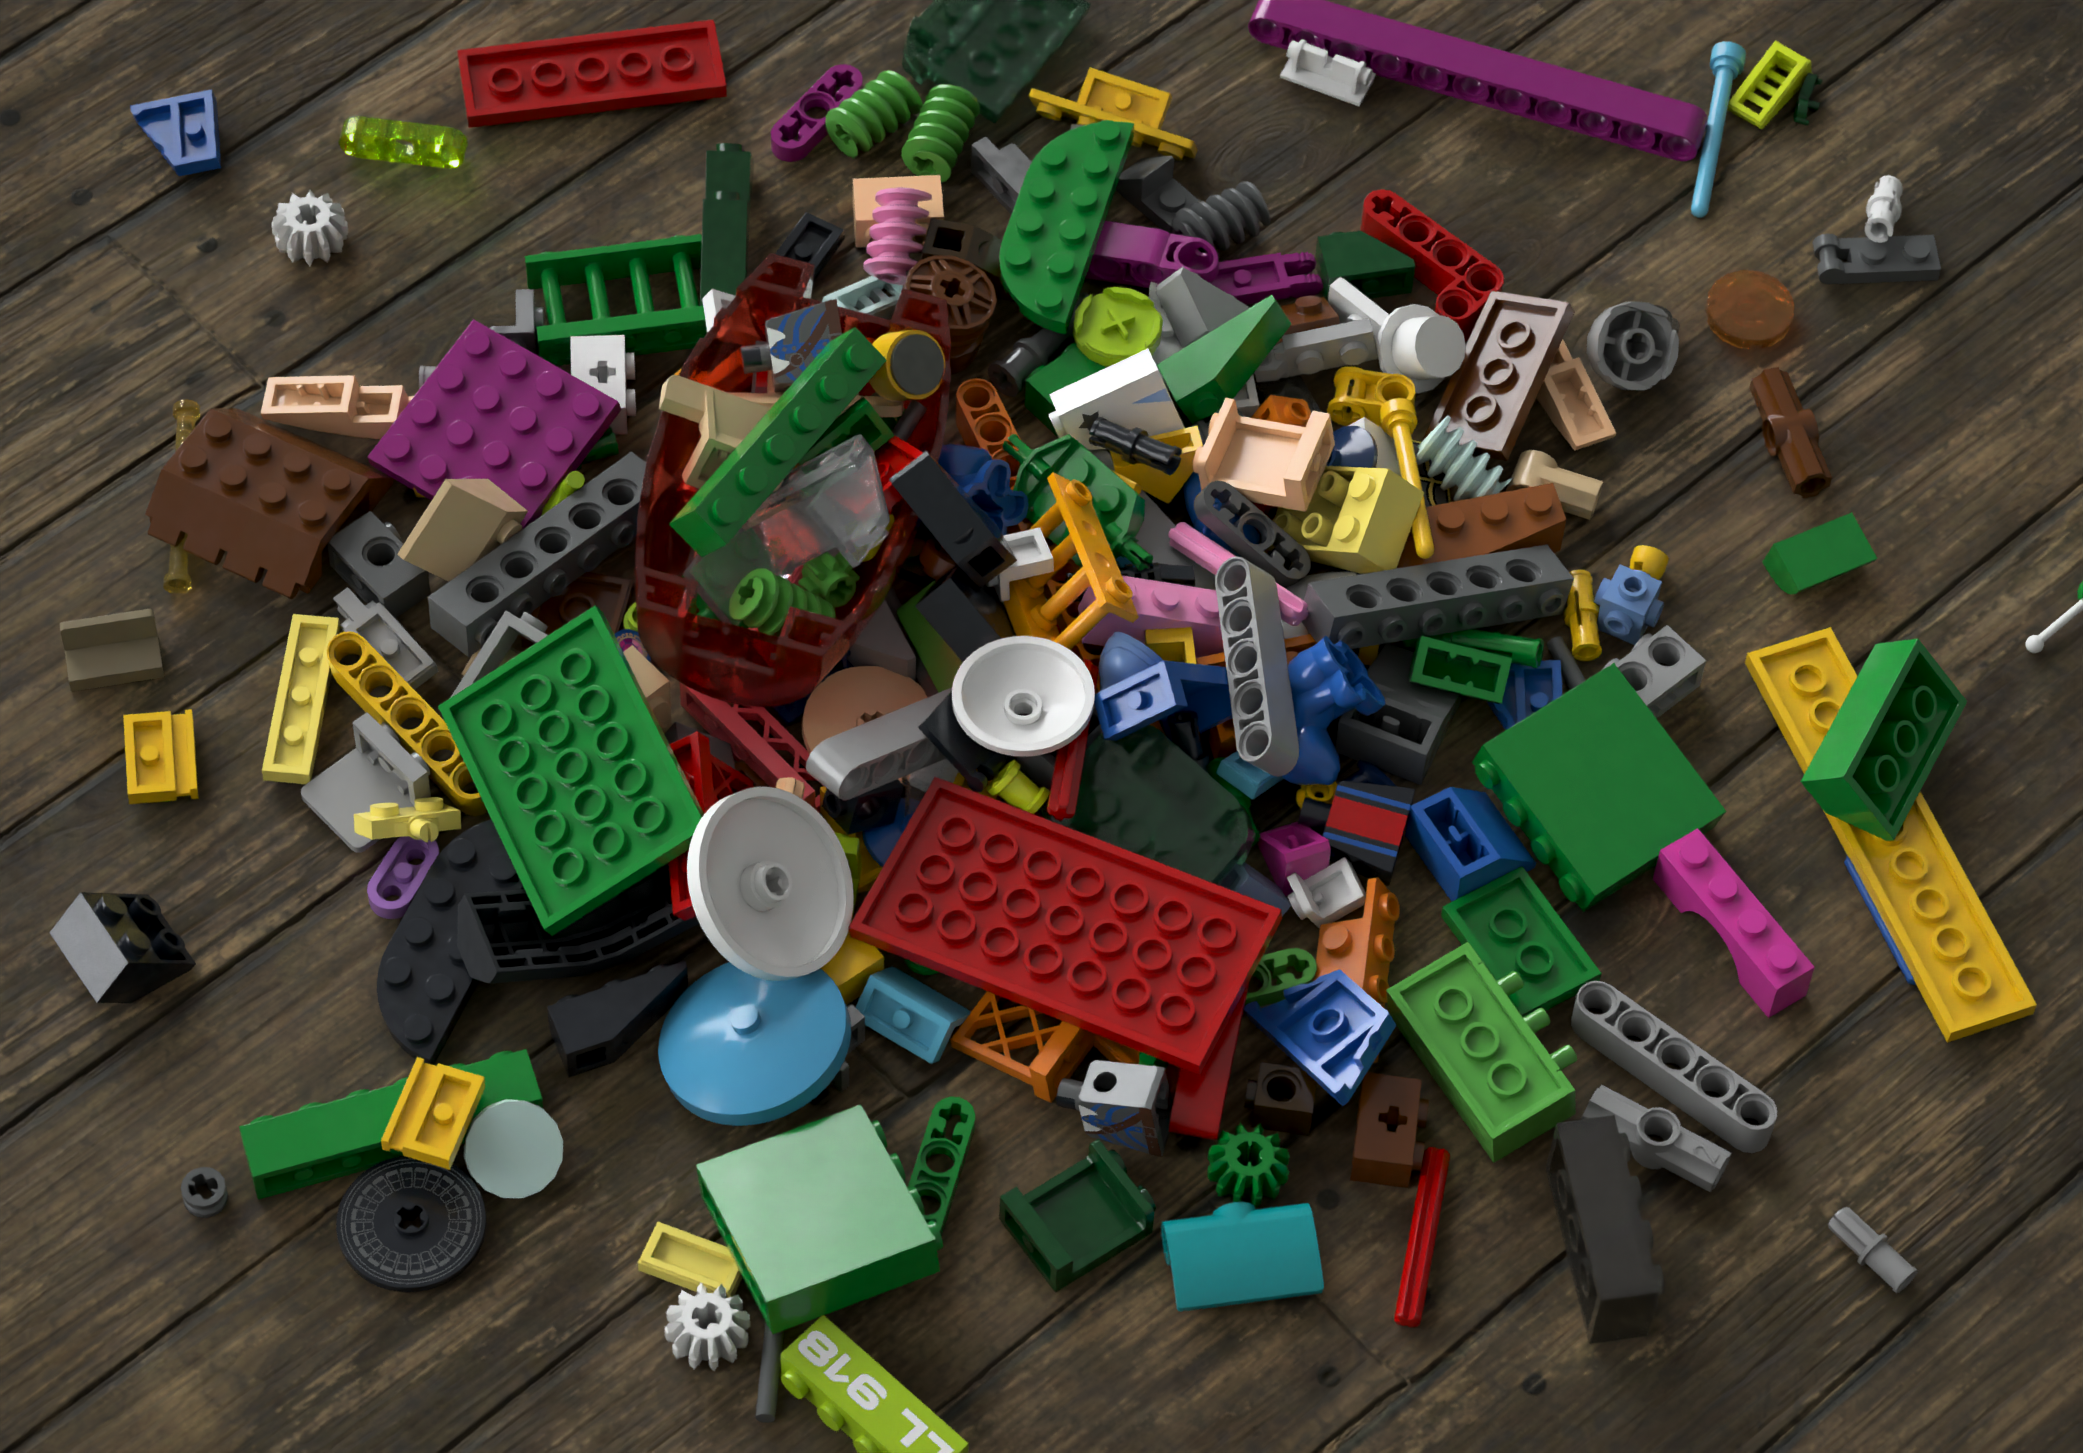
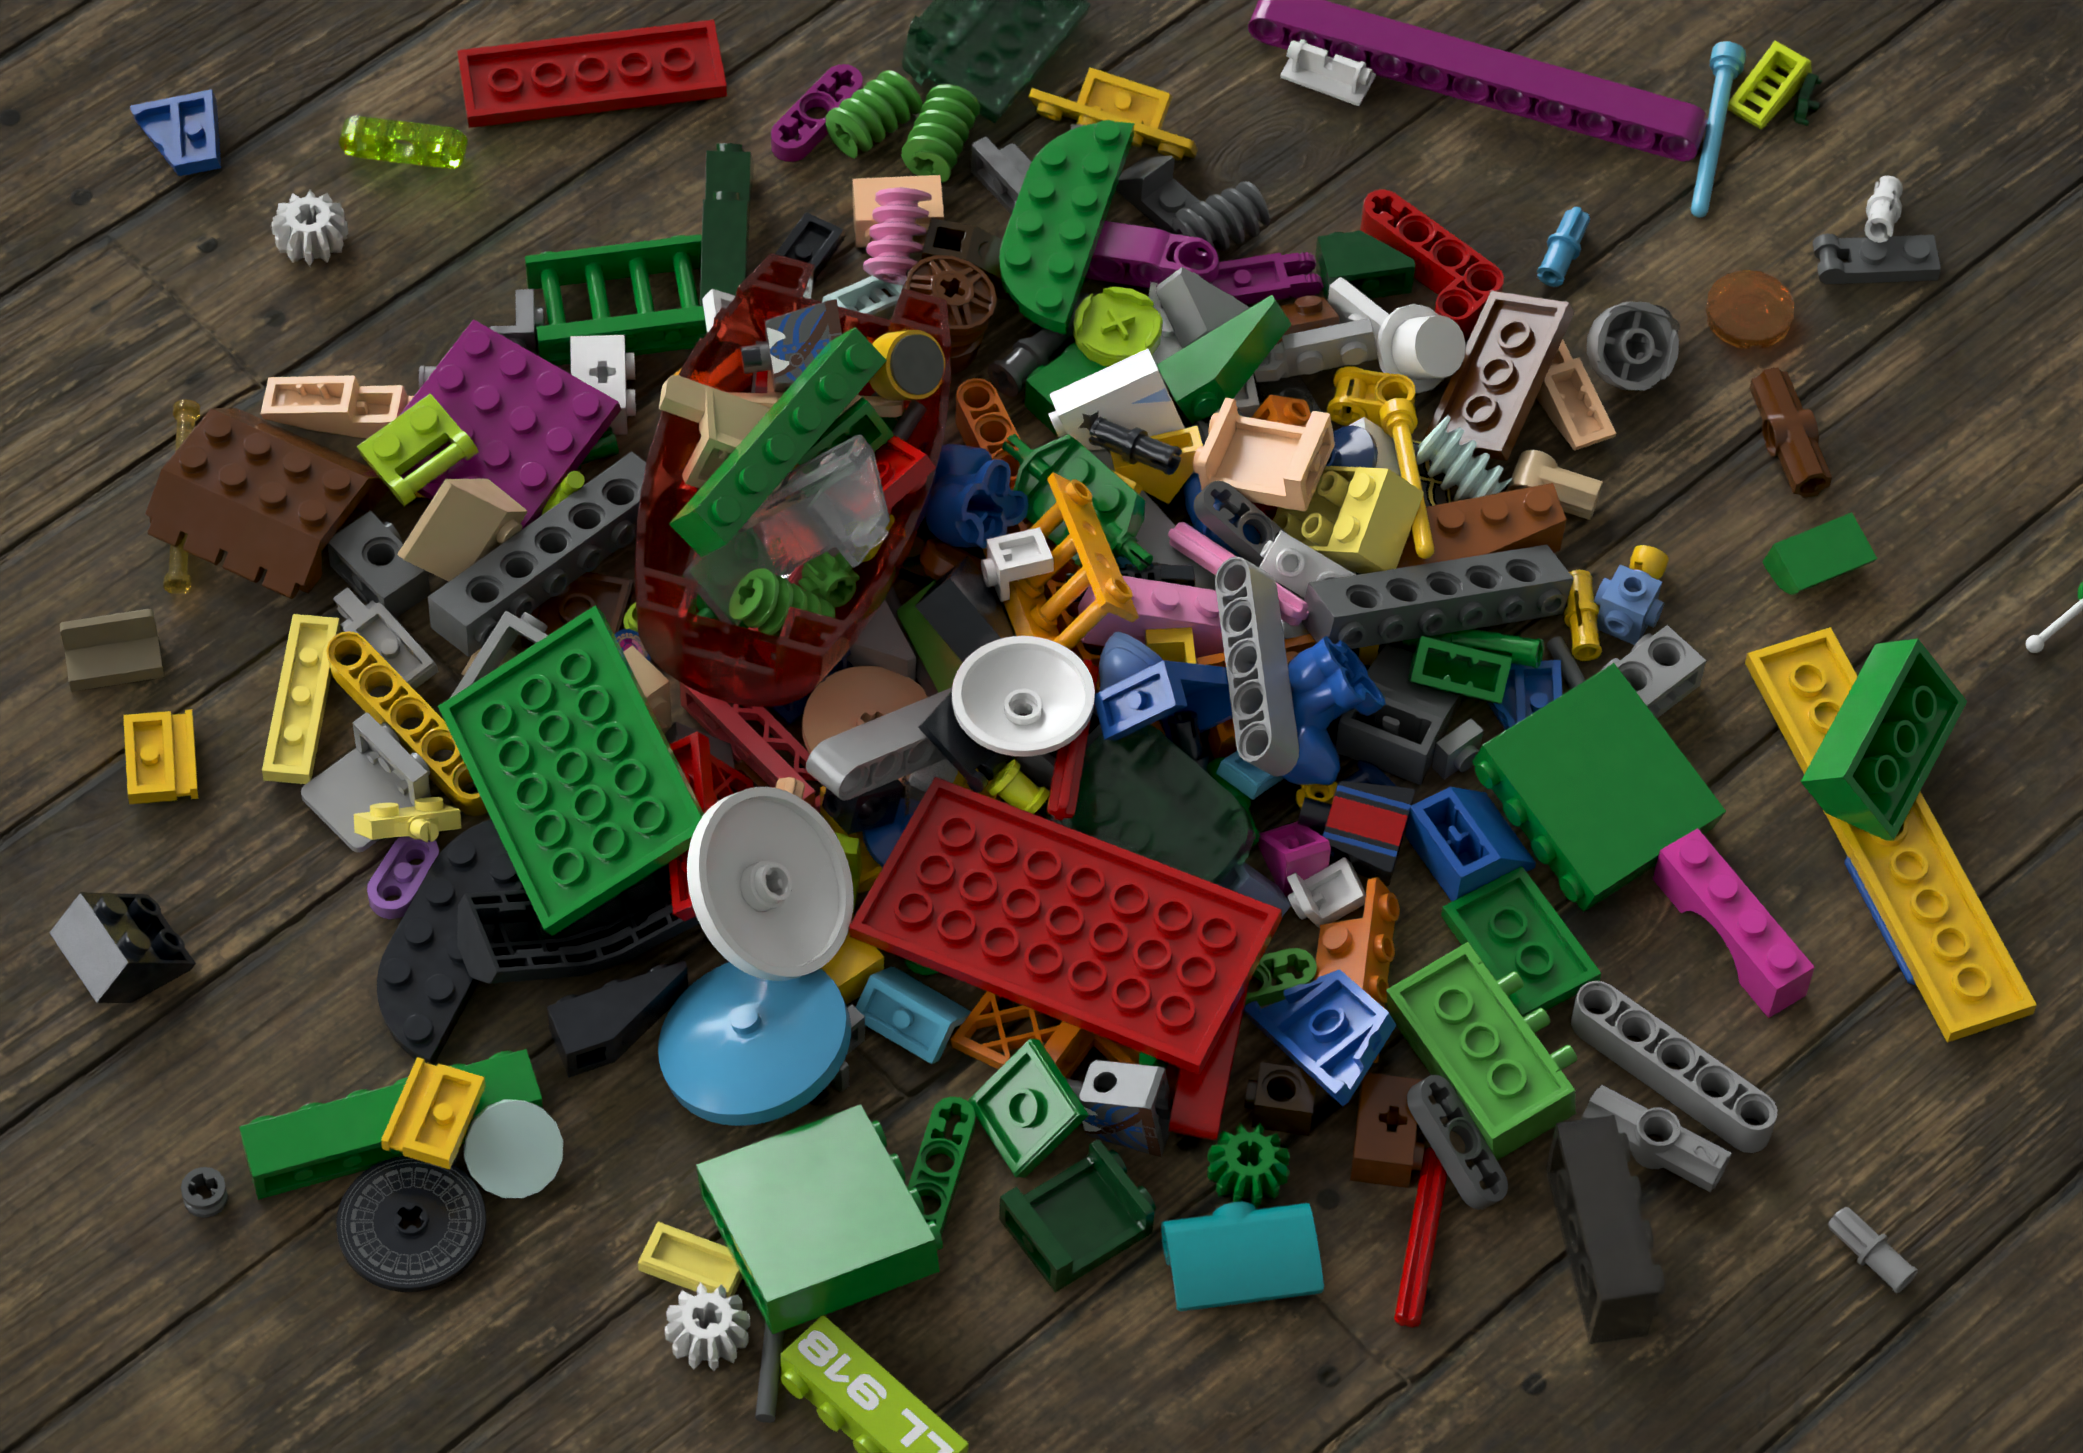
black slope [889,451,1017,588] -> none
none -> lime plate [357,393,479,506]
none -> tile [968,1039,1089,1178]
none -> white hinge [1259,530,1356,598]
none -> dark grey beam [1407,1075,1508,1210]
none -> light grey plate [1432,718,1484,780]
none -> dark azure axle [1537,207,1590,287]

